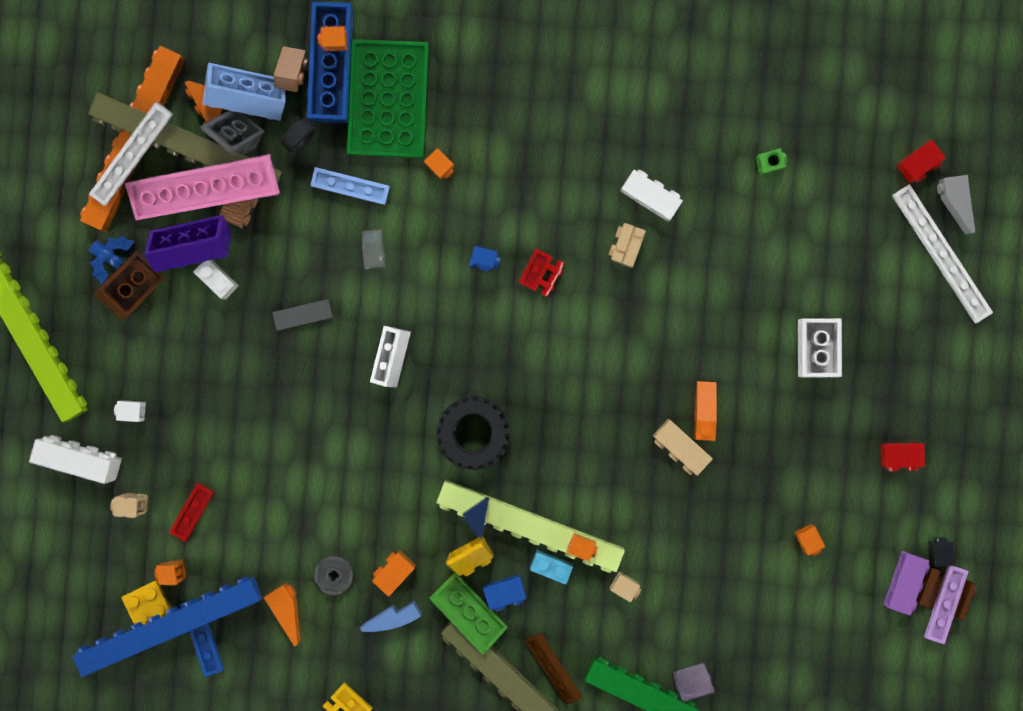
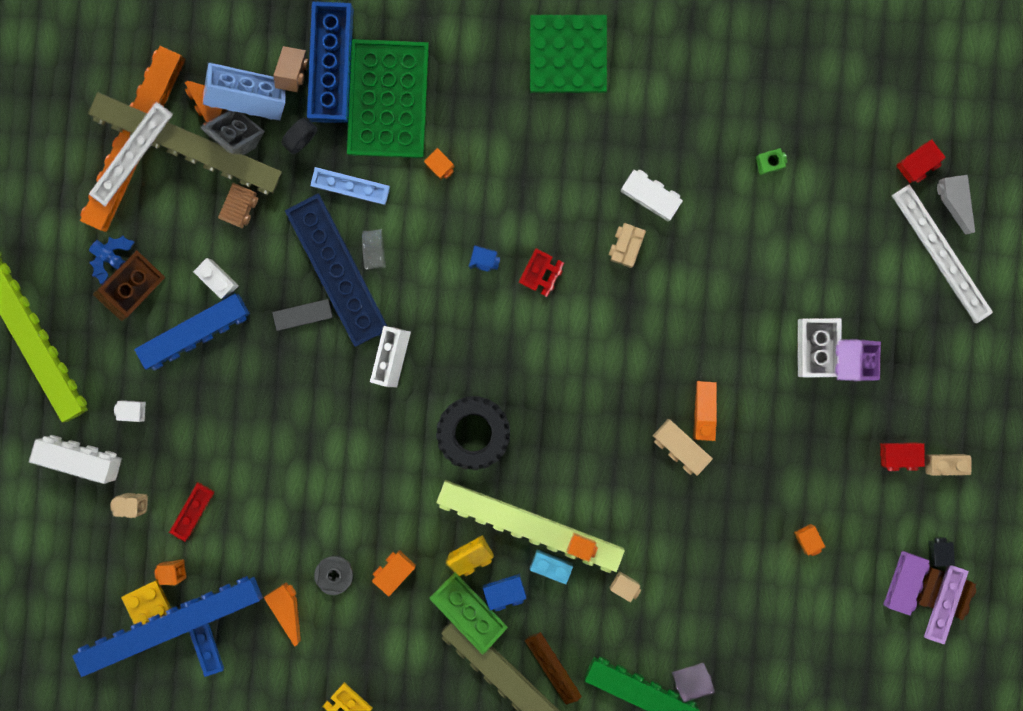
bright pink plate [125,155,280,220] -> none
dark purple brick [145,215,231,272] -> none
orange brick [318,26,348,51] -> none
medium blue slope [360,600,422,632] -> none
dark blue slope [462,497,489,538] -> none
none -> blue brick [134,294,250,371]
none -> dark blue plate [285,193,387,347]
none -> green plate [530,15,607,93]
none -> medium lavender brick [835,340,881,380]
none -> tan brick [925,454,971,475]

